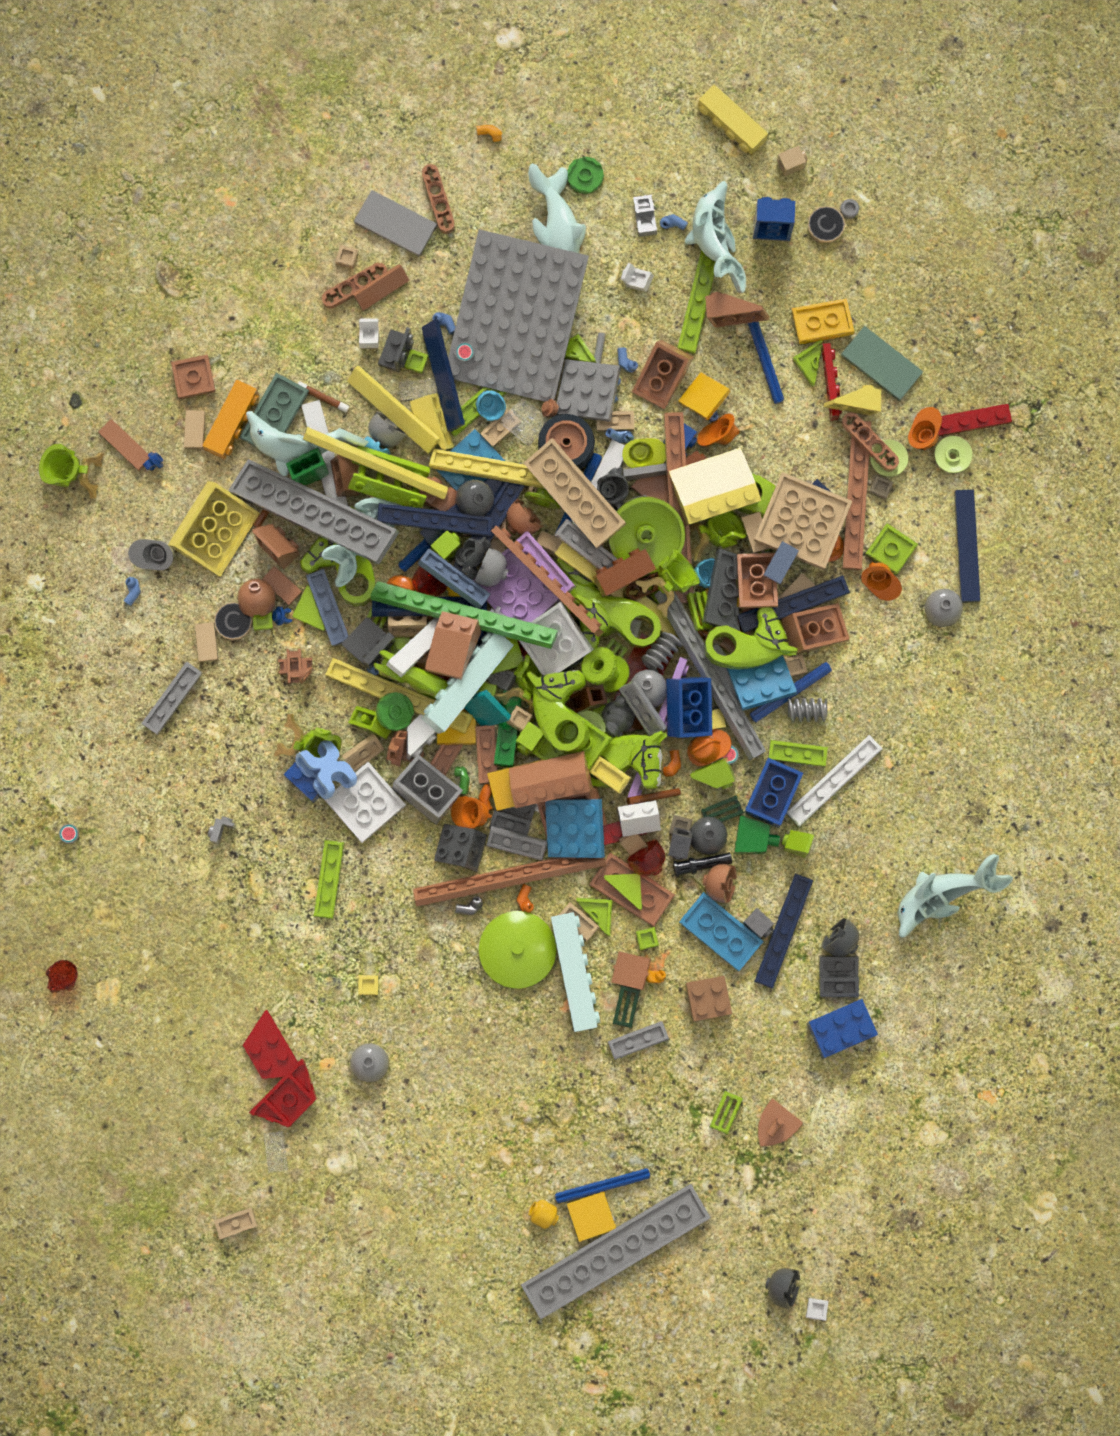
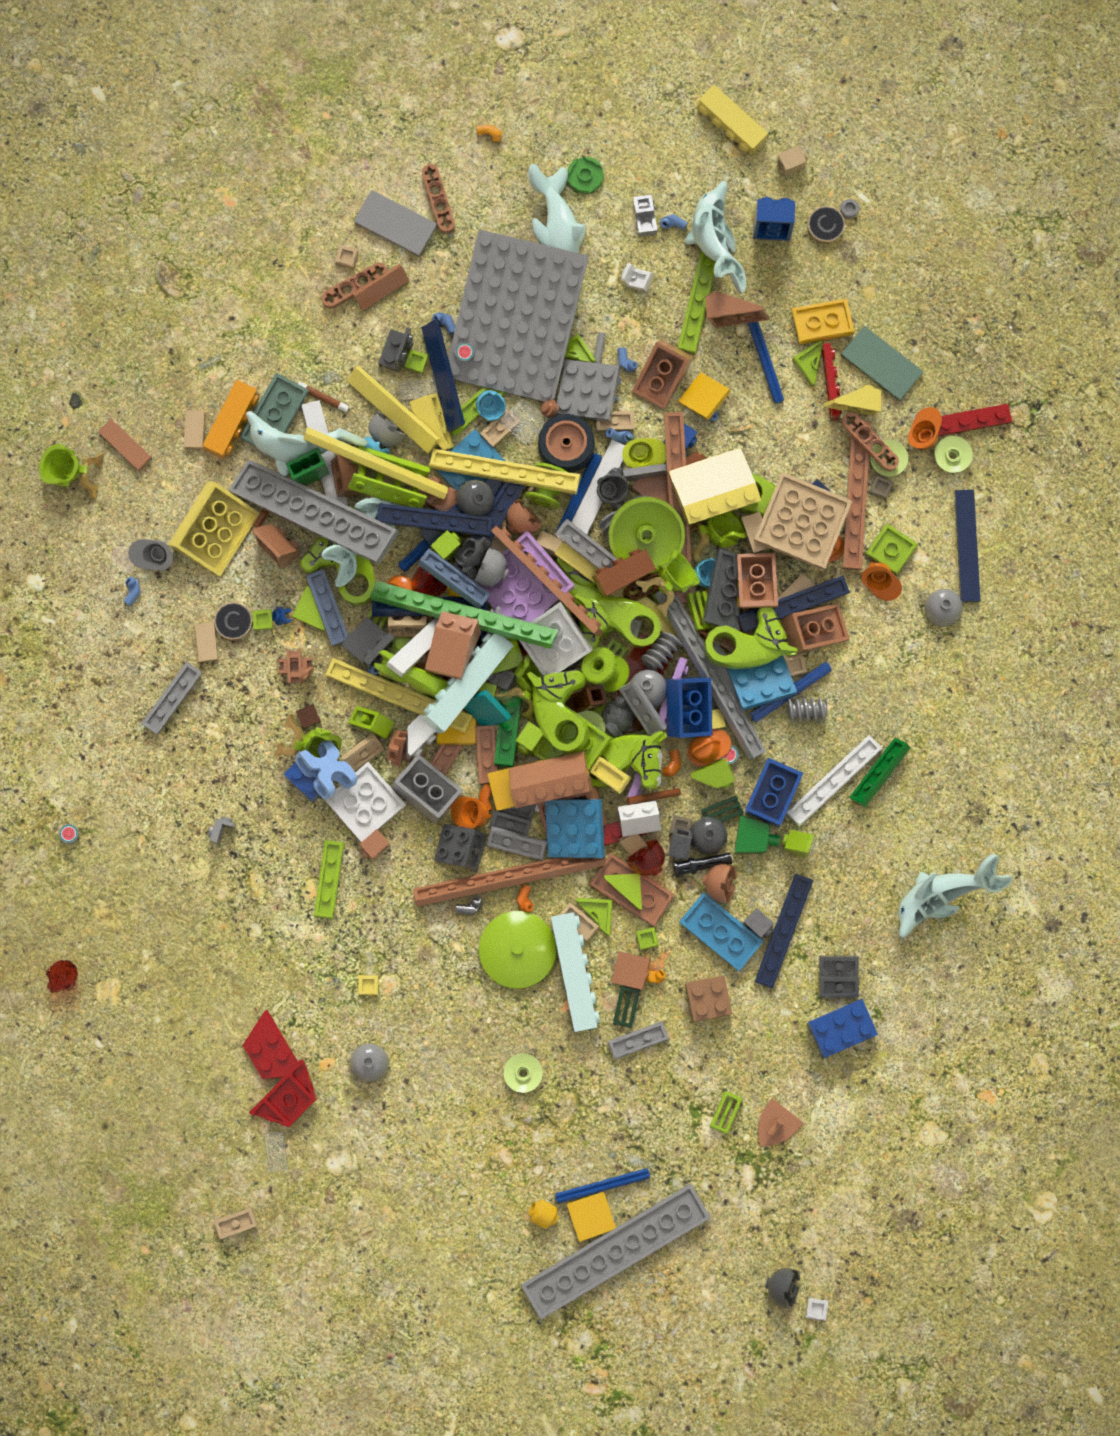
blue plate [143,452,164,471] -> none
nougat plate [171,354,216,400] -> none
nougat cylinder [237,578,276,617] -> none
nougat tile [262,566,302,606] -> none
white bracket [359,319,379,348] -> none
bright green tile [376,692,414,731] -> none
bright green arm [454,766,470,794] -> none
tan tile [506,706,533,732] -> none
tan plate [524,438,626,549] -> none
orange piece [697,413,740,446] -> none
sand blue tile [763,541,799,584] -> none
lime plate [768,740,828,767] -> none
dark grey cylinder [822,918,859,957] -> none
none -> reddish brown tile [296,704,321,729]
none -> nougat brick [360,829,391,861]
none -> yellowish green dish [504,1053,543,1093]
none -> green plate [849,738,911,808]

